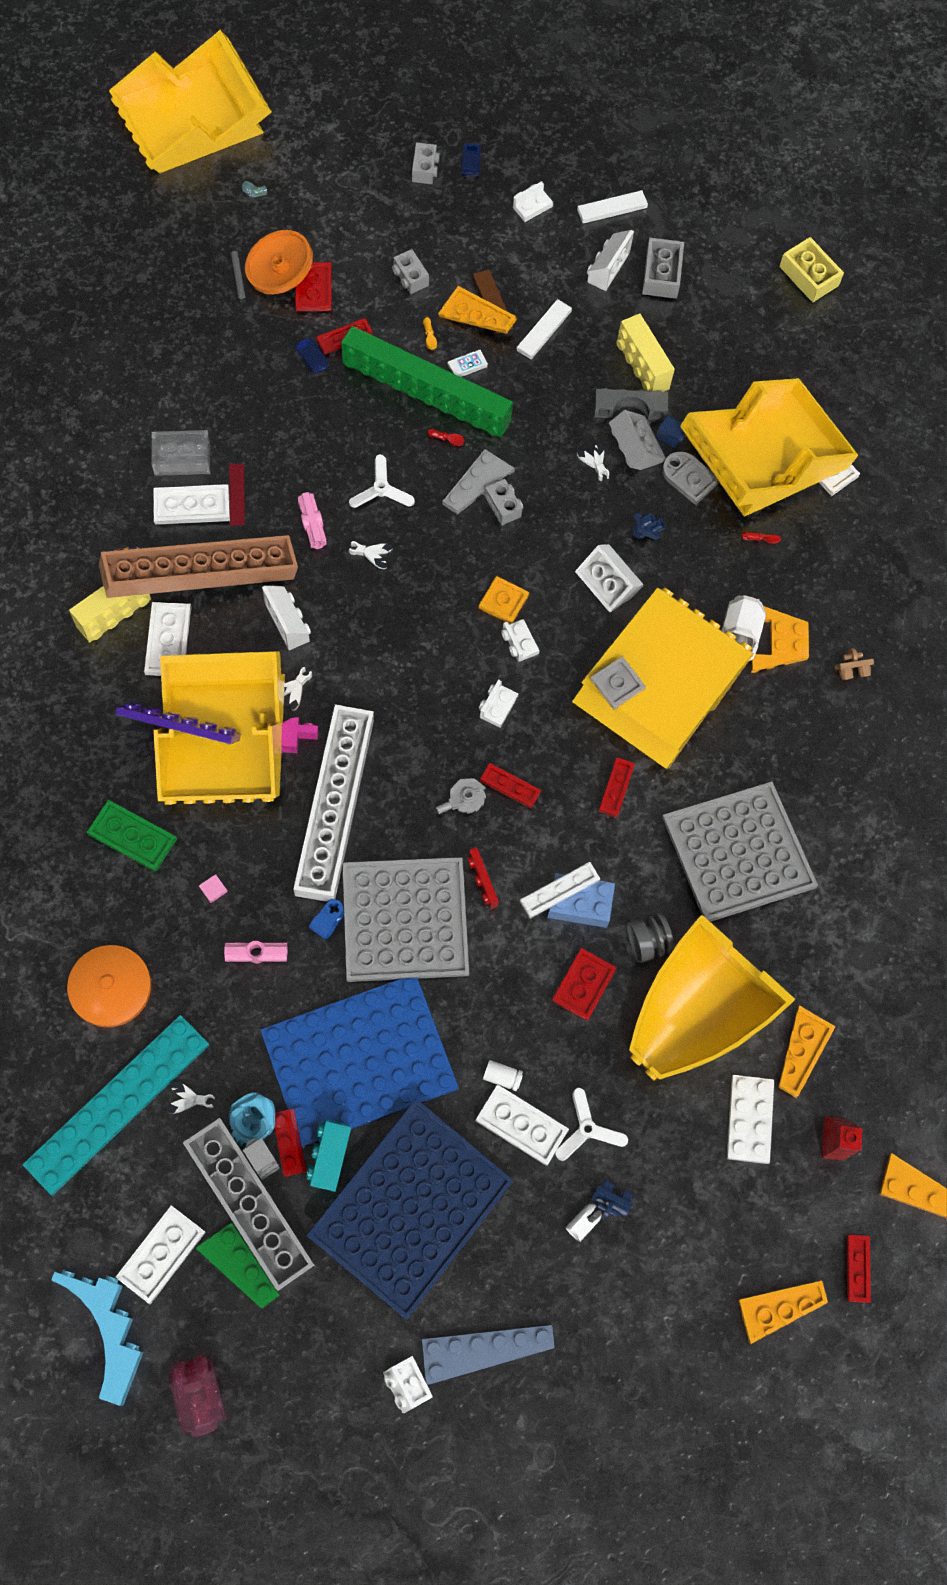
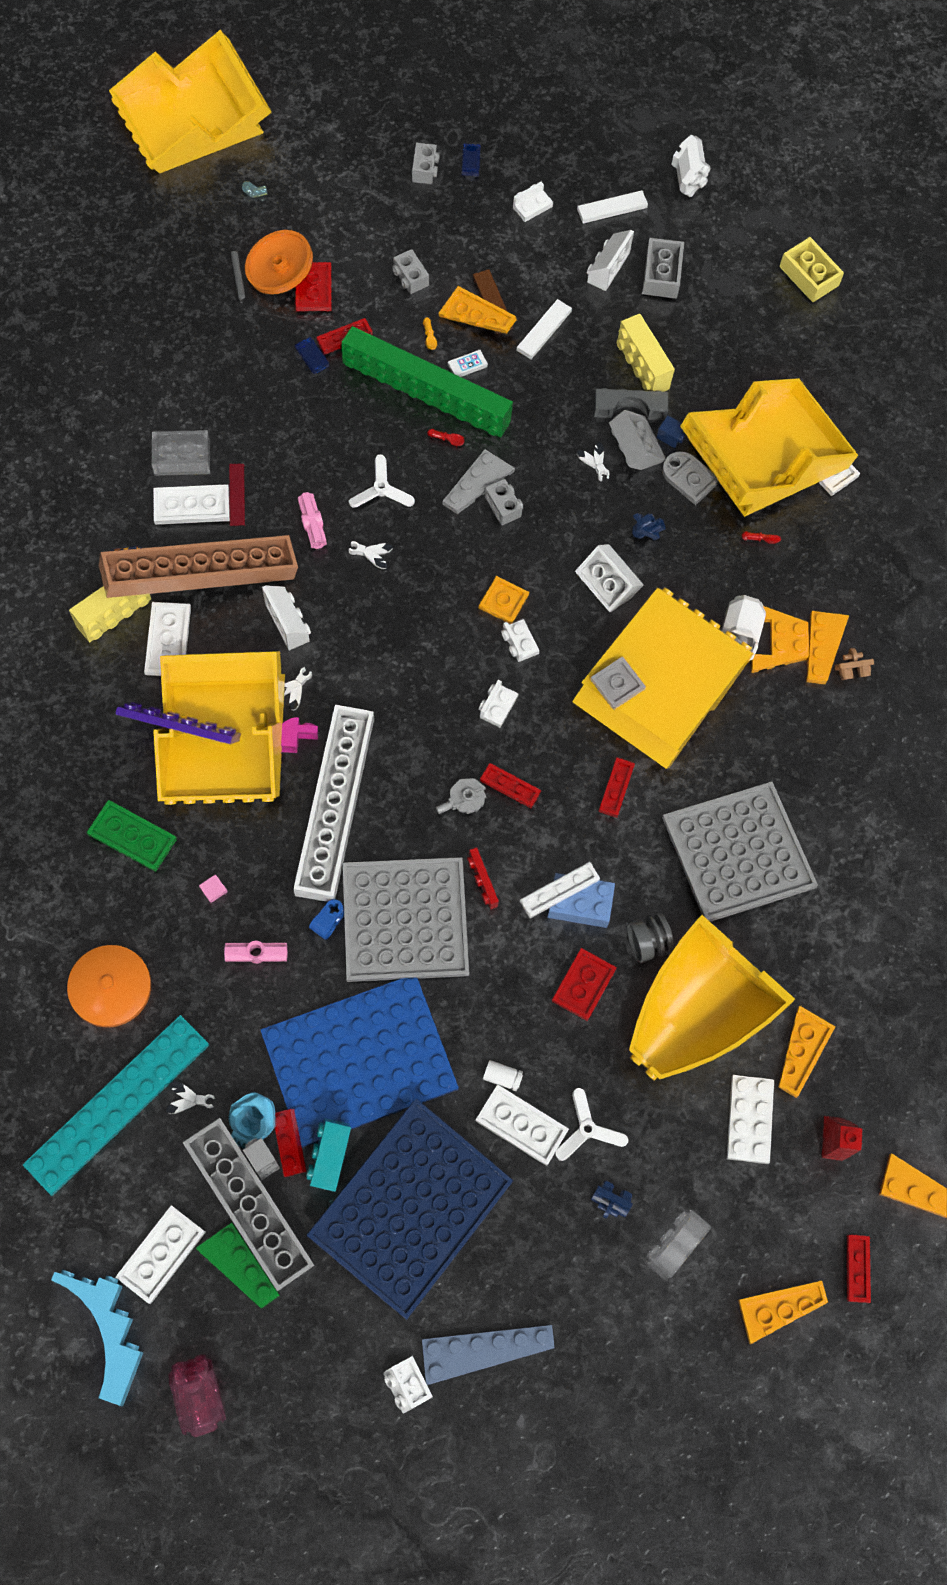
white piece [566,1204,602,1242] -> none
none -> clear brick [645,1210,712,1281]
none -> white brick [672,135,711,197]
none -> light orange wing [807,611,849,684]

